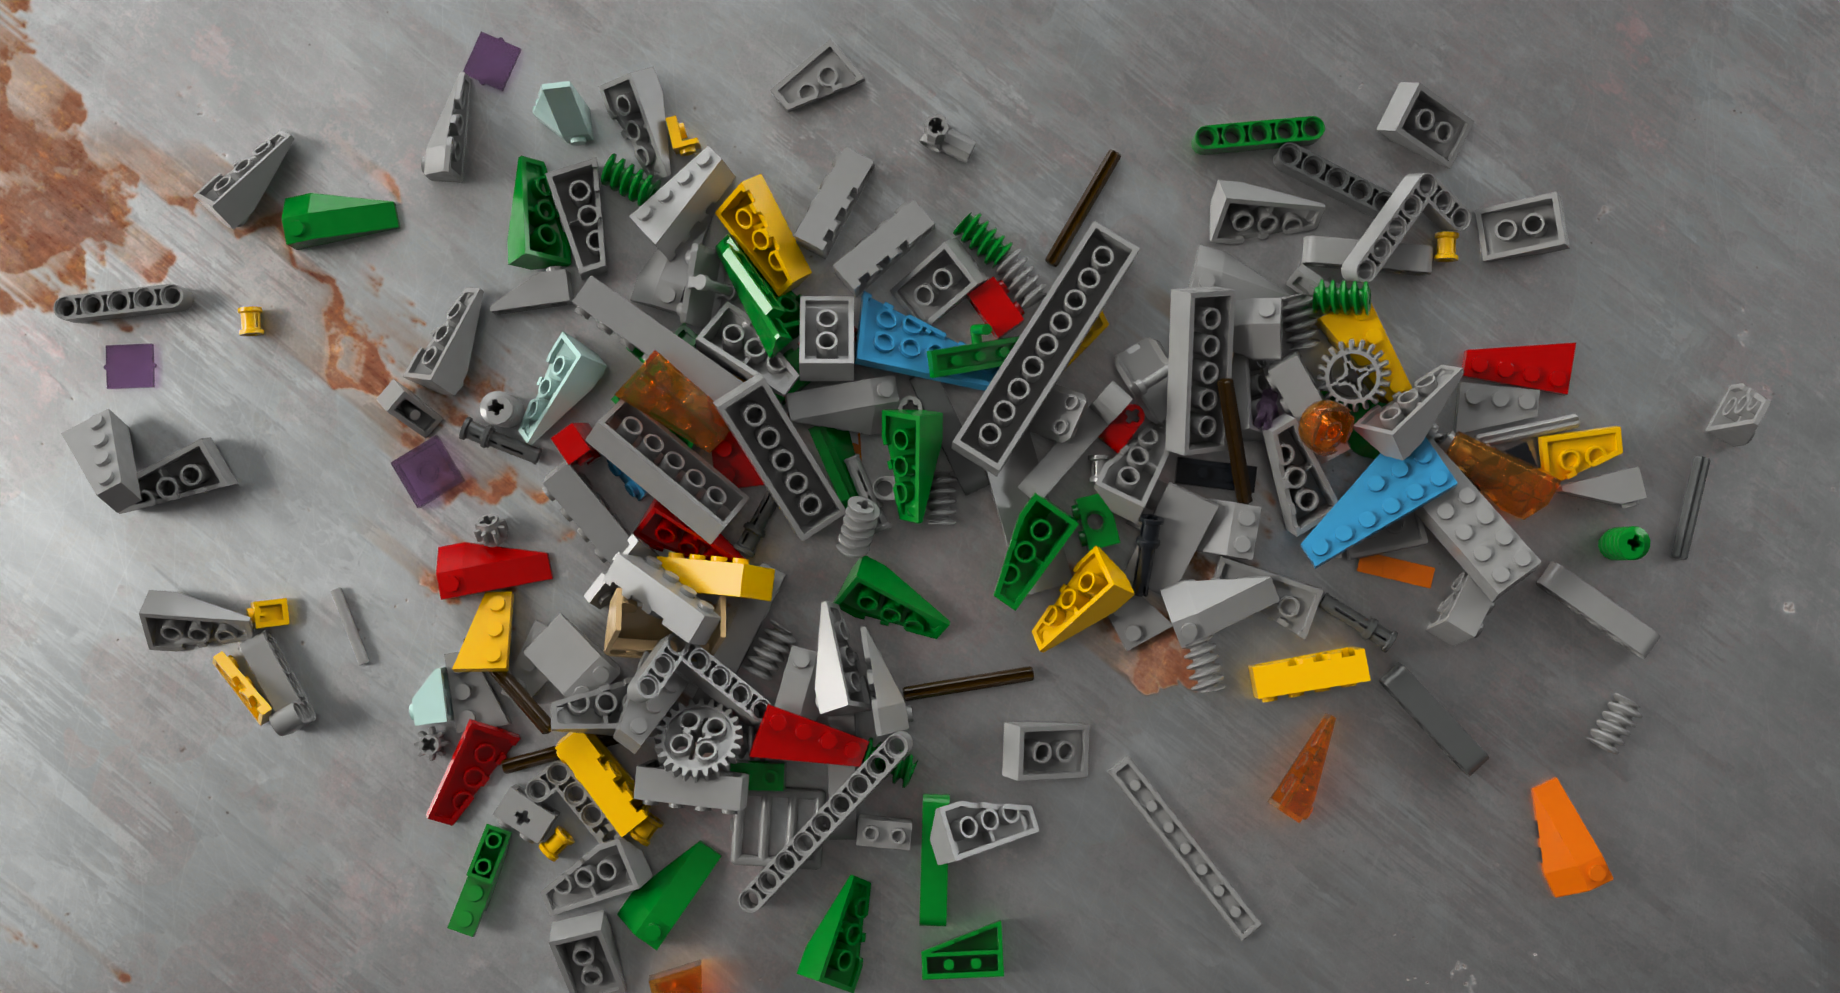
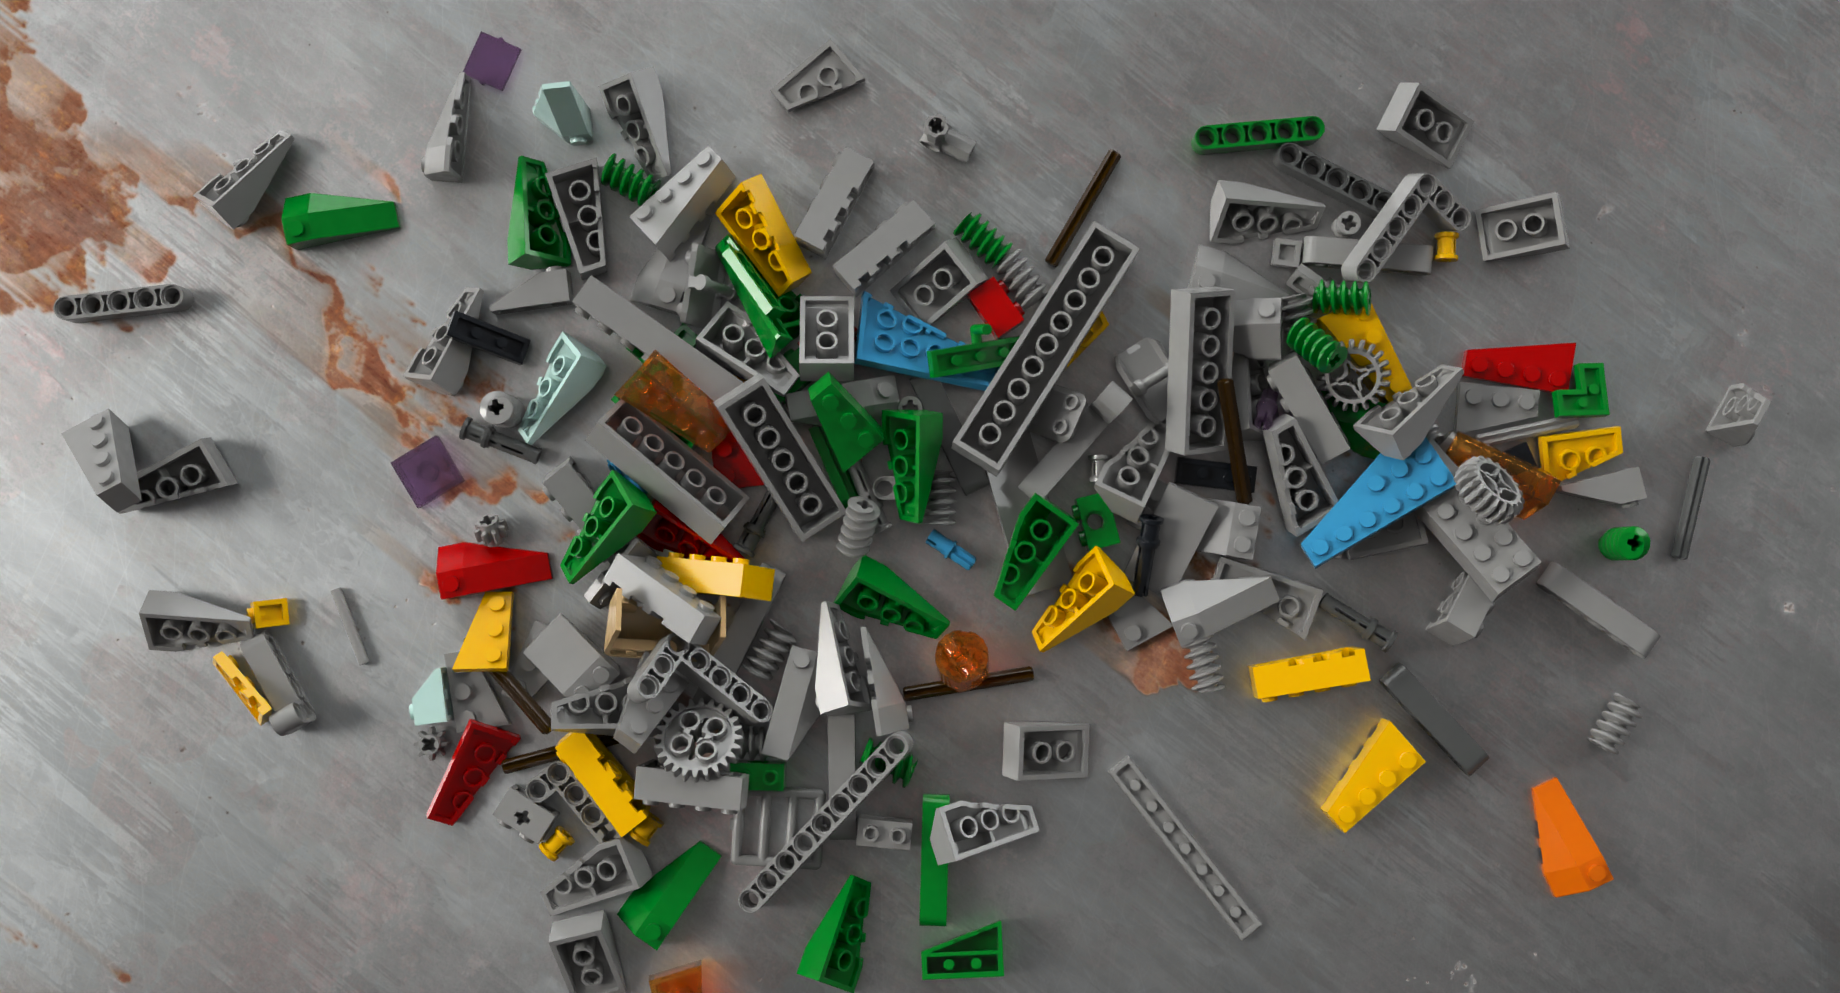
clear purple piece [103,343,157,389] -> none
yellow bush [238,306,264,336] -> none
light grey slope [376,379,443,438] -> none
green slope [447,824,513,937] -> none
red brick [551,423,601,466] -> none
yellow bracket [666,115,701,156] -> none
red wing [749,704,869,767] -> none
red piece [1098,404,1145,454] -> none
clear orange wedge [1268,713,1336,823] -> none
clear orange cylinder [1298,399,1354,456] -> none
orange piece [1357,554,1435,589] -> none
none -> black tile [445,310,531,365]
none -> green wedge [560,470,657,584]
none -> green wedge [808,371,884,473]
none -> dark azure axle [925,529,976,570]
none -> clear orange brick [935,630,990,692]
none -> light grey plate [1270,238,1302,269]
none -> green piece [1287,317,1348,374]
none -> yellow wedge [1320,718,1426,833]
none -> light grey bush [1331,211,1361,239]
none -> light grey gear [1453,455,1525,525]
none -> green plate [1552,363,1610,418]

